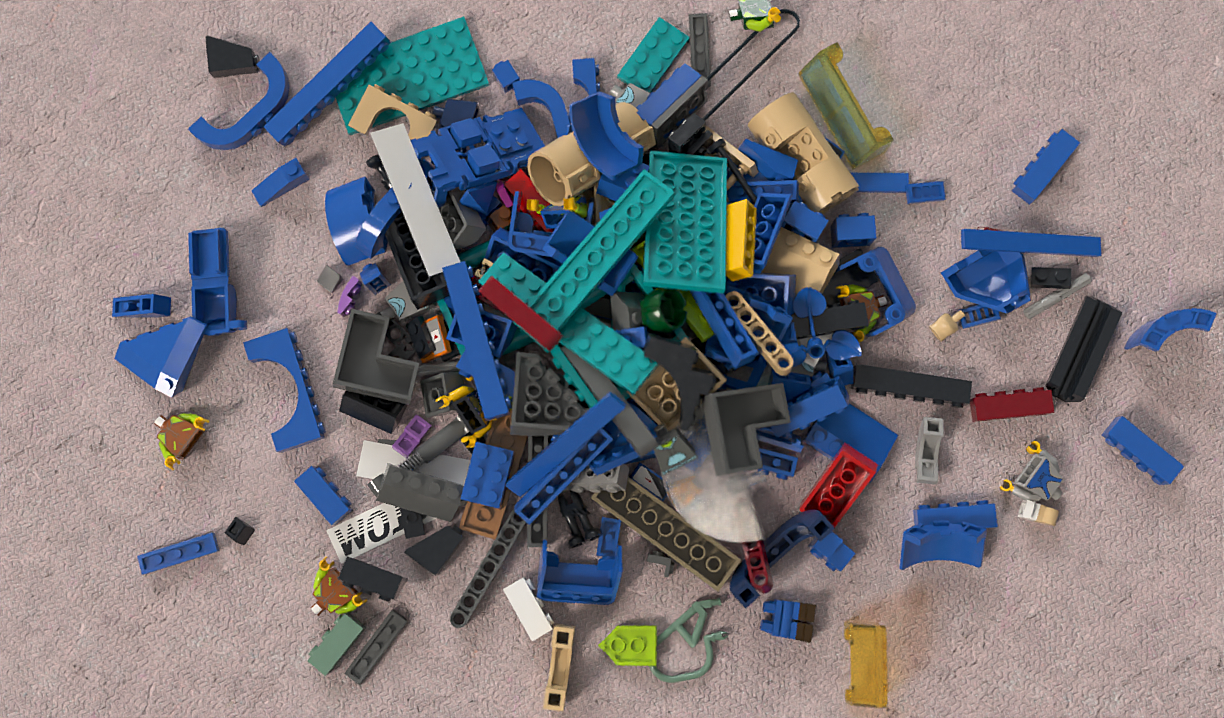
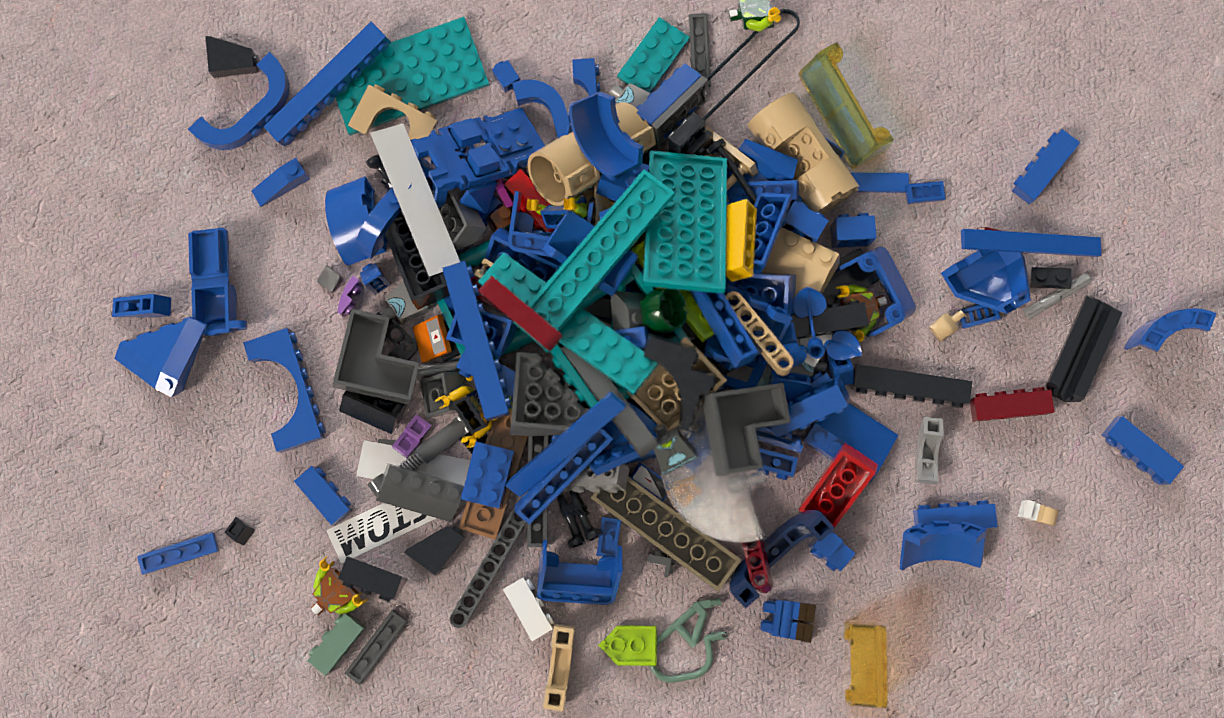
torso [154,413,209,470] -> none
black plate [400,508,426,539] -> none
black plate [406,316,436,359] -> none
dark blue torso [432,99,479,128] -> none
light grey torso [999,441,1063,501] -> none

